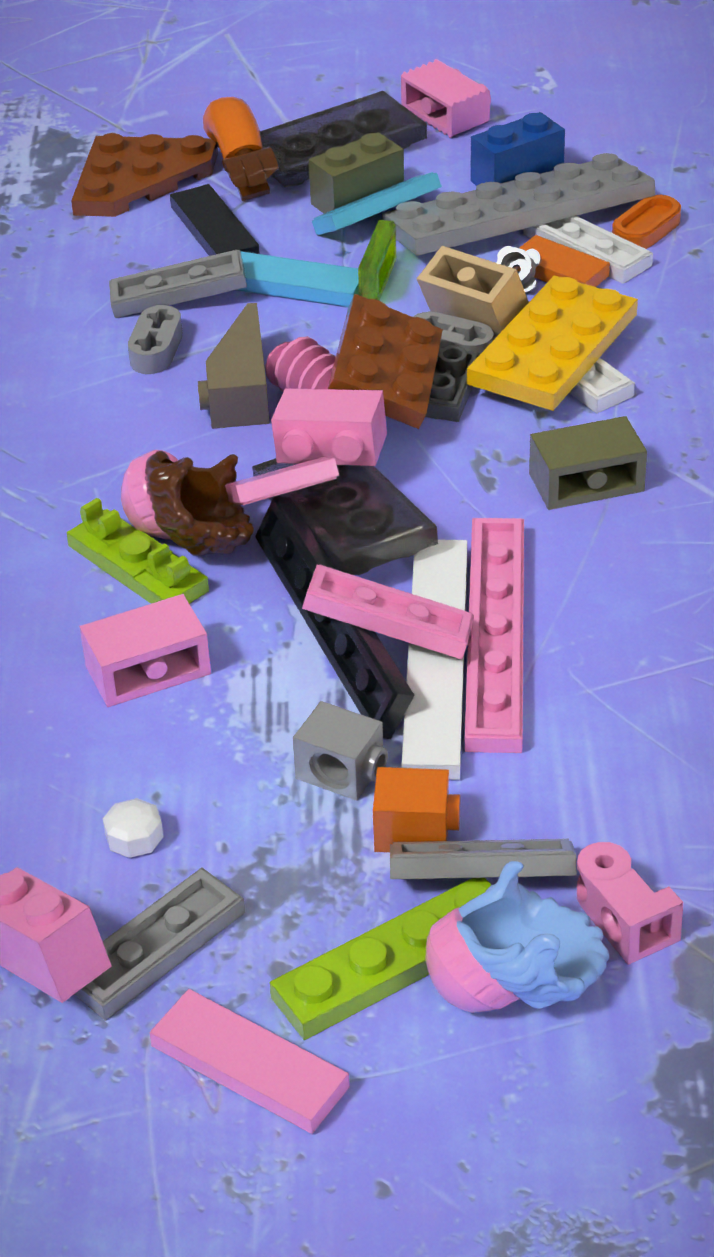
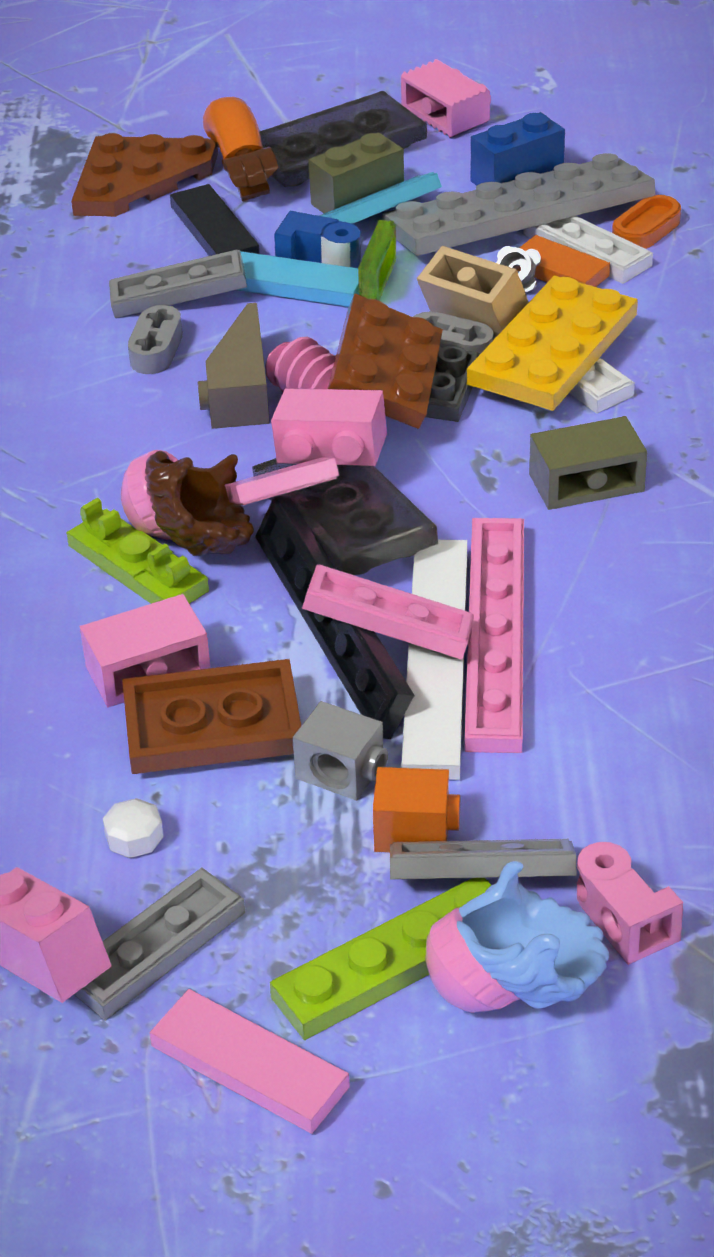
none -> dark orange plate [122,659,301,774]
none -> blue leg [274,210,361,268]

